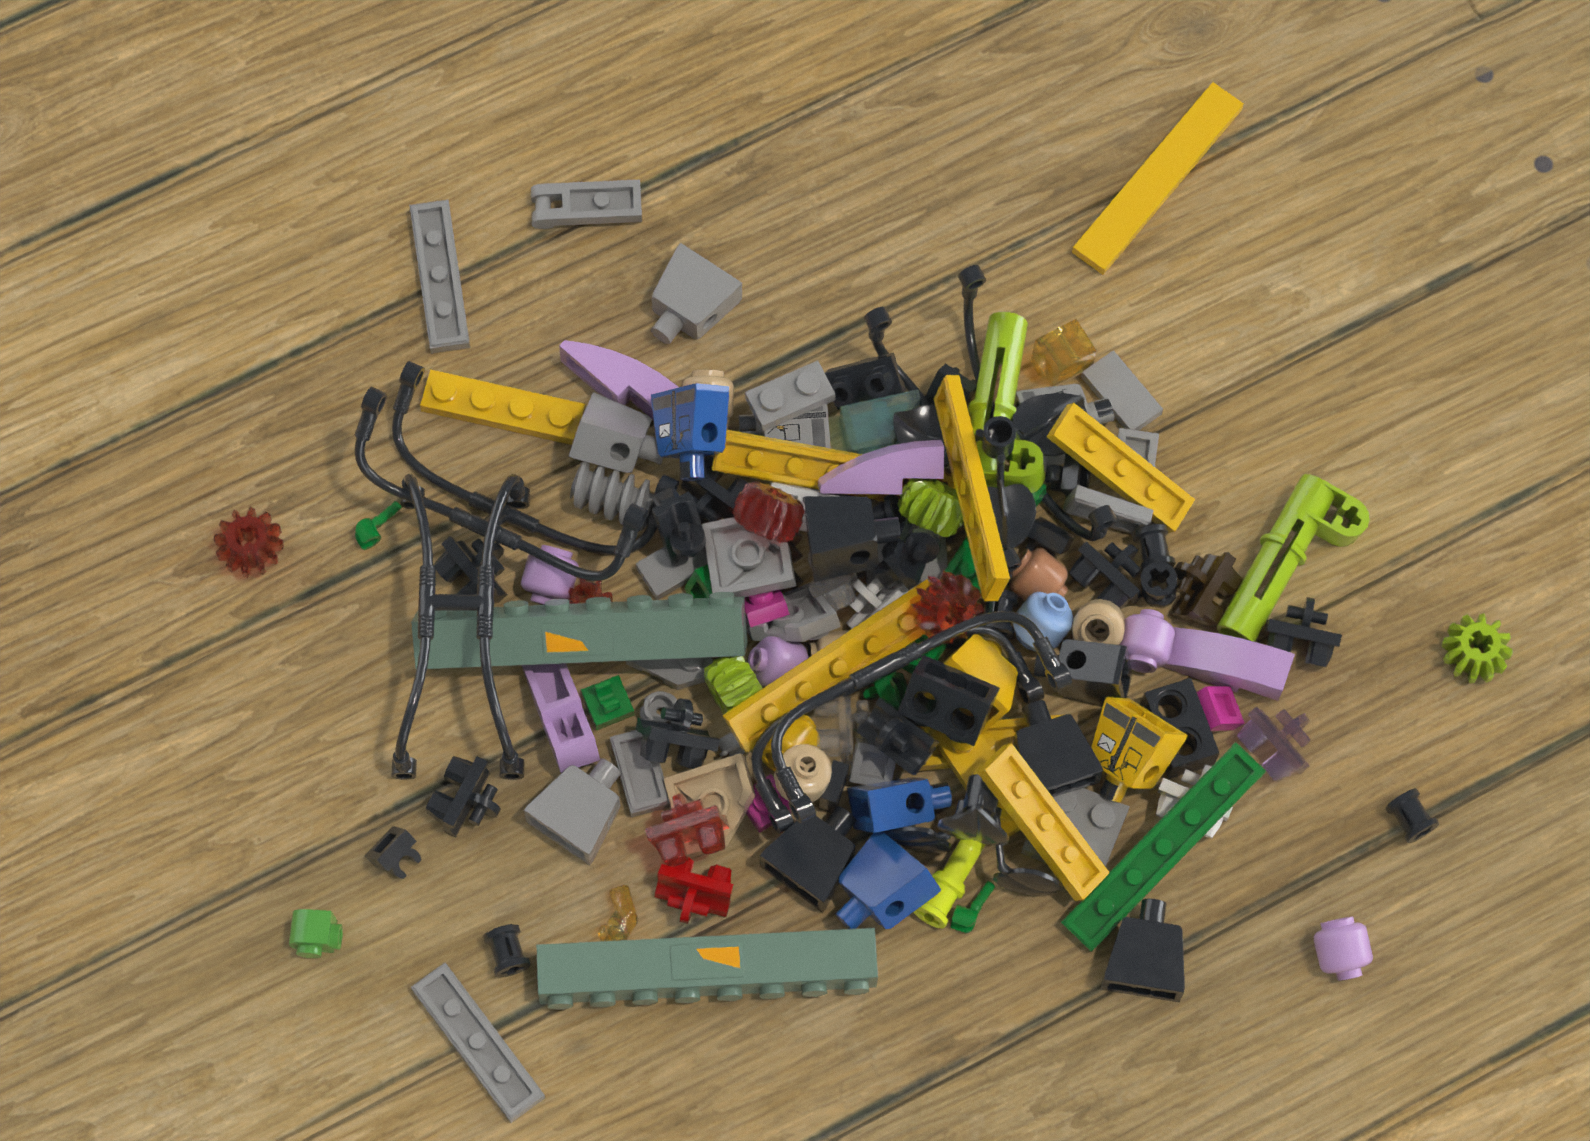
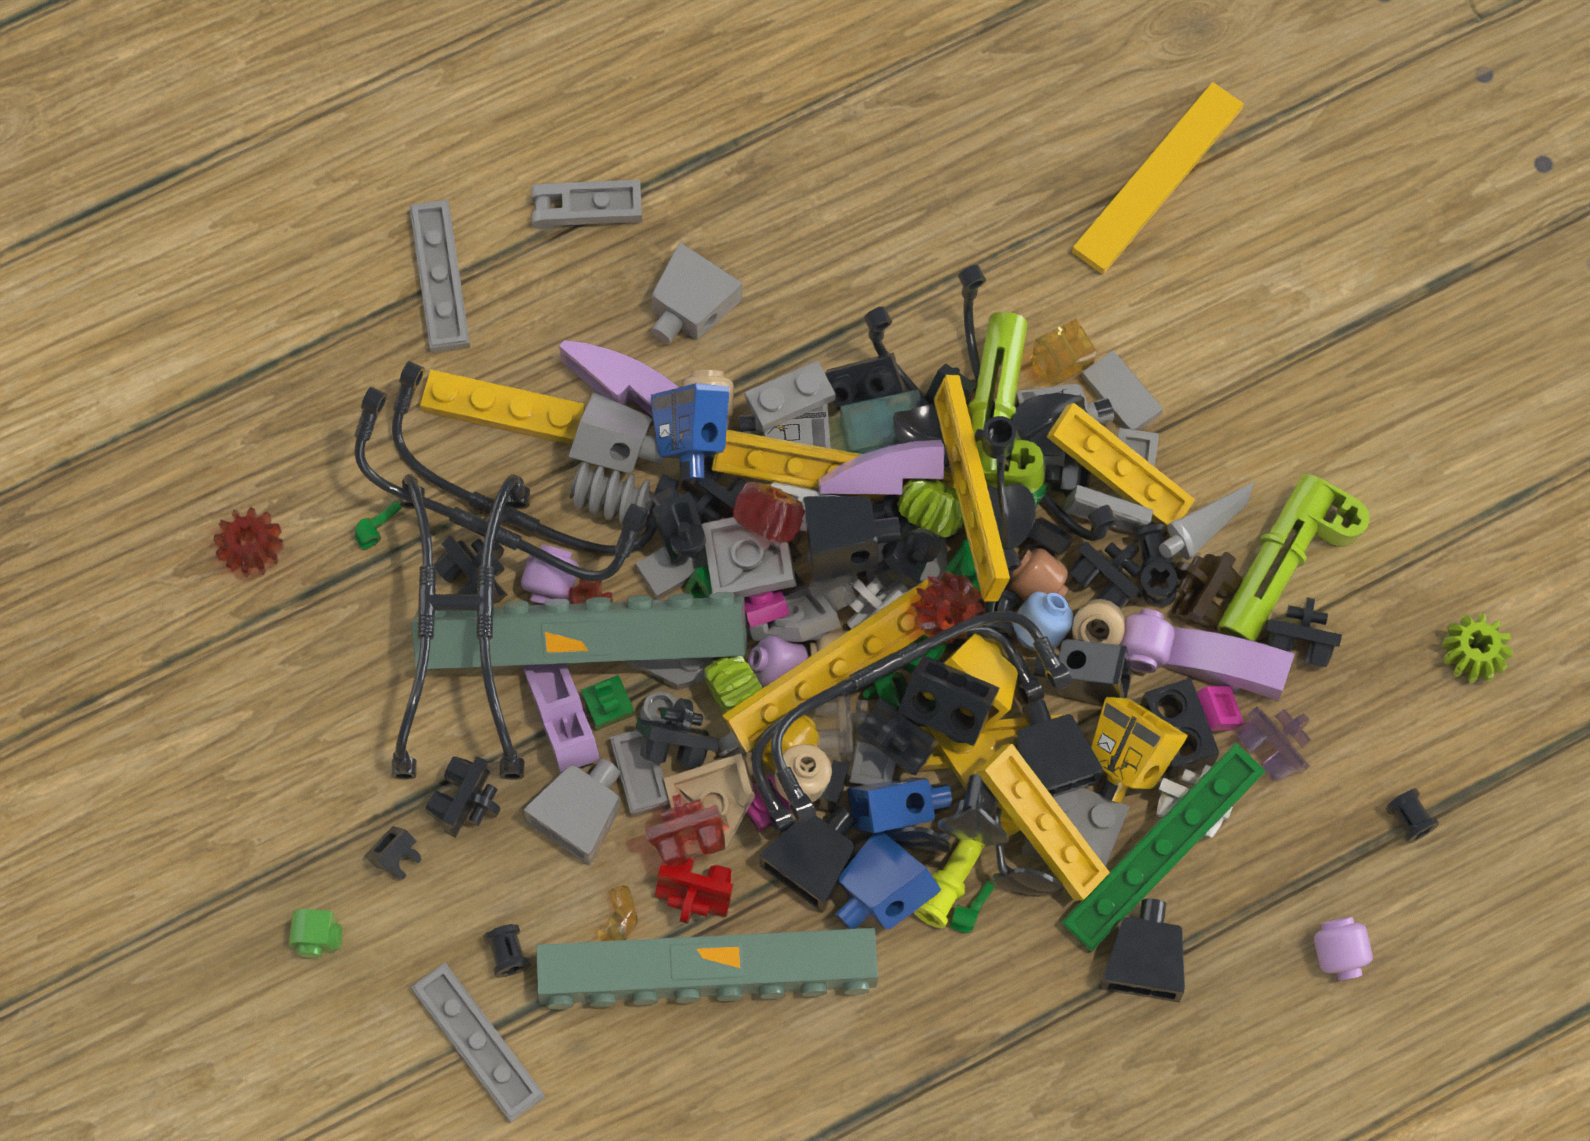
none -> light grey bar [1159,482,1254,560]

